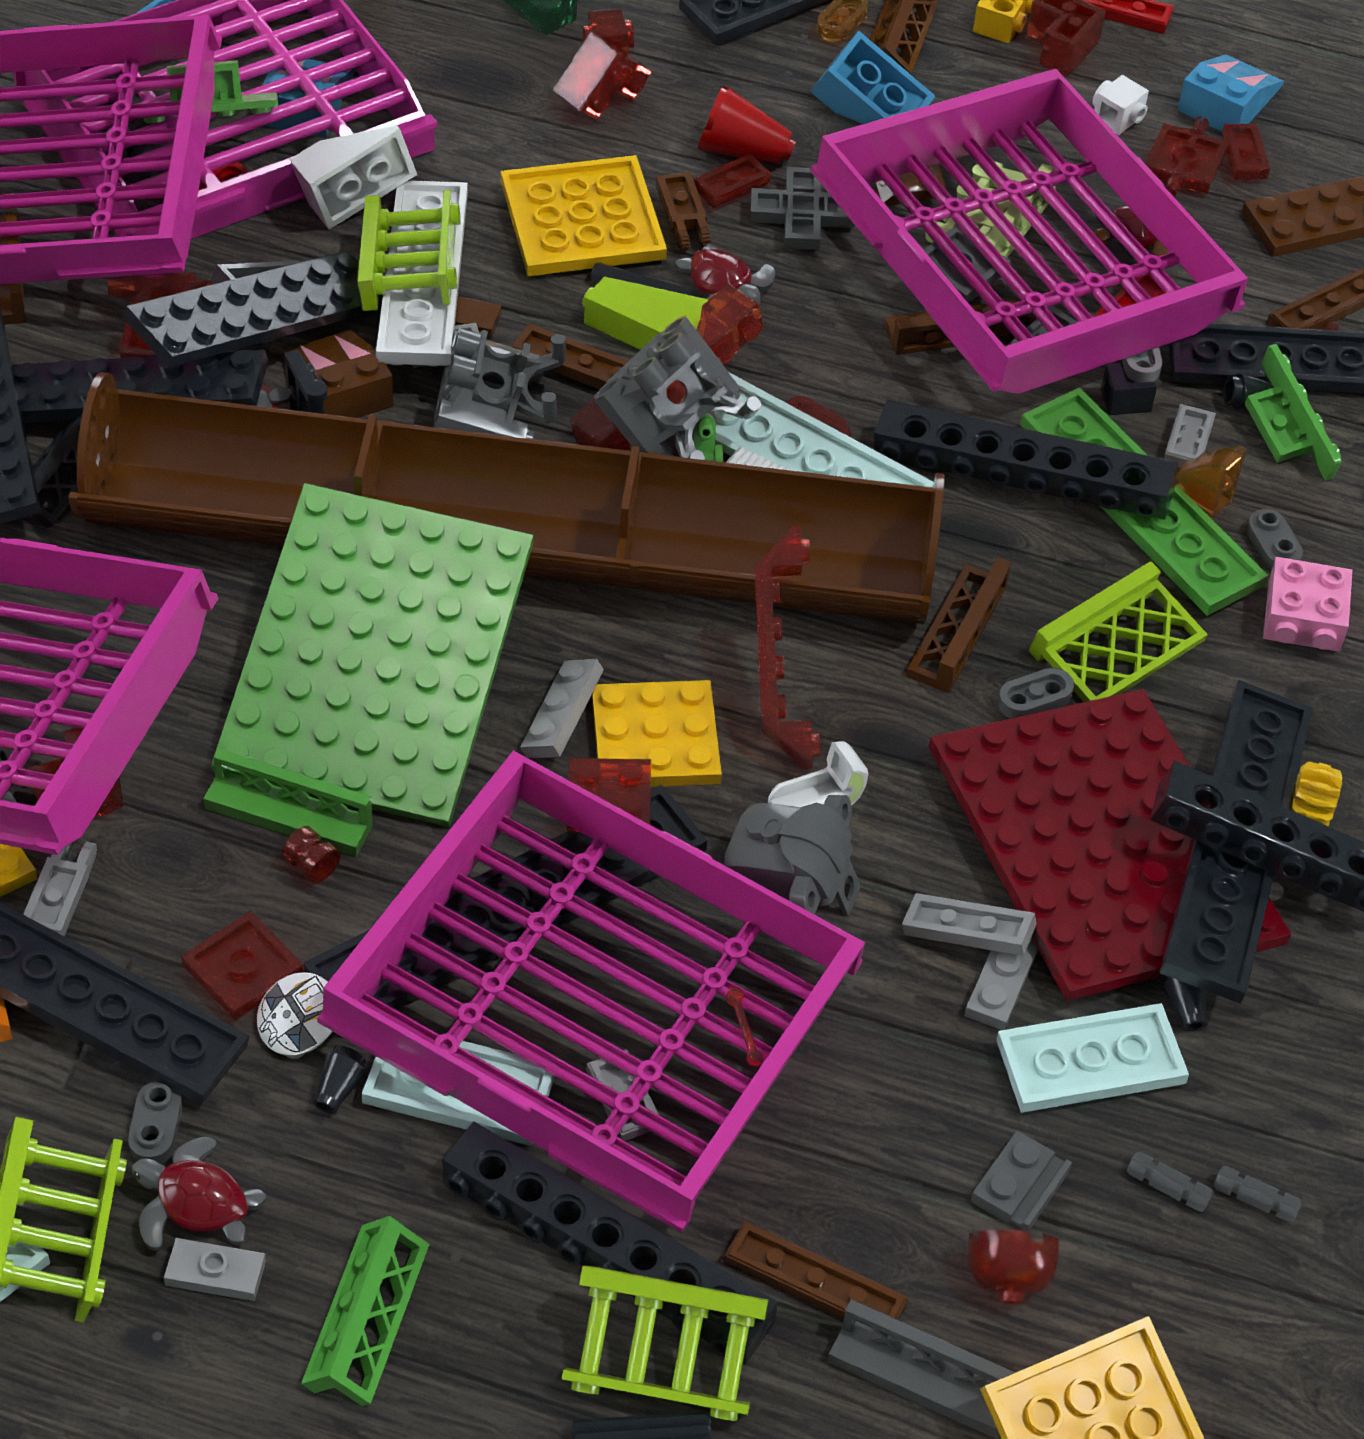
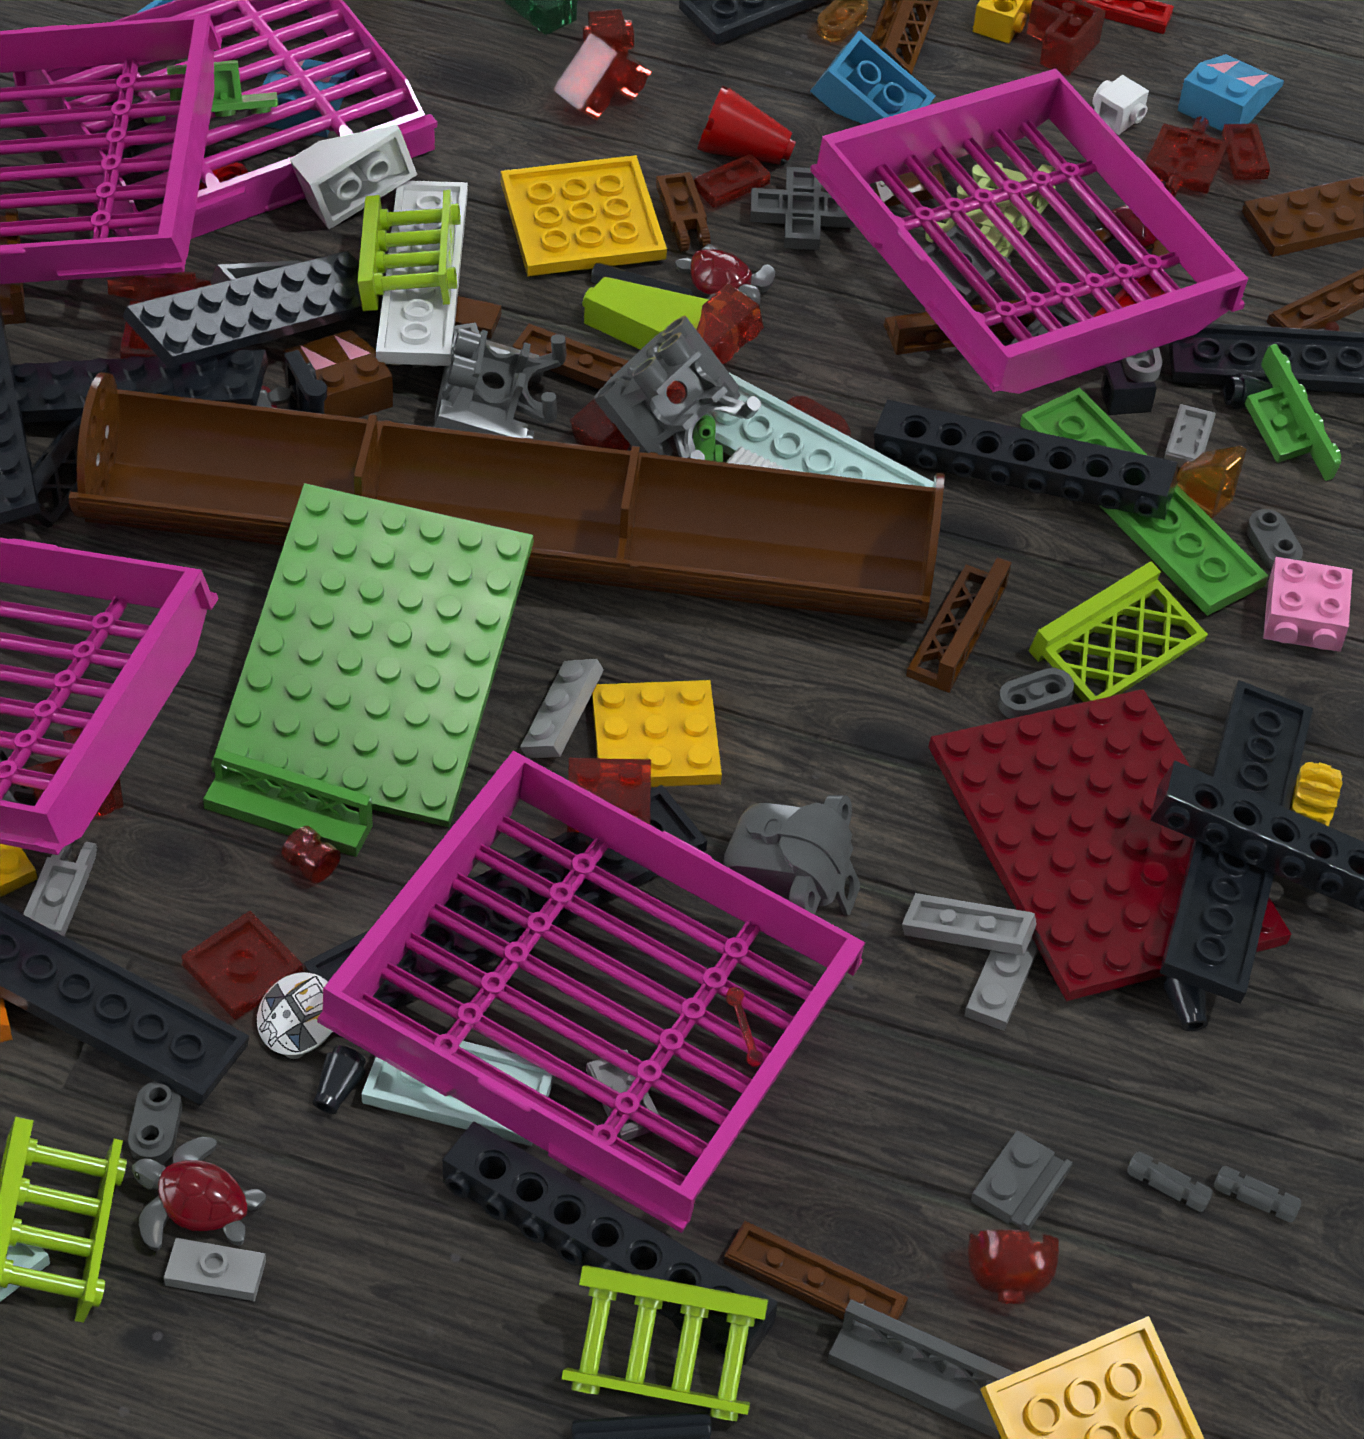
bright green fence [301,1216,429,1406] -> none
clear red slope [754,526,821,769] -> none
white animal [768,741,869,807] -> none
light aqua plate [996,1003,1189,1113] -> none

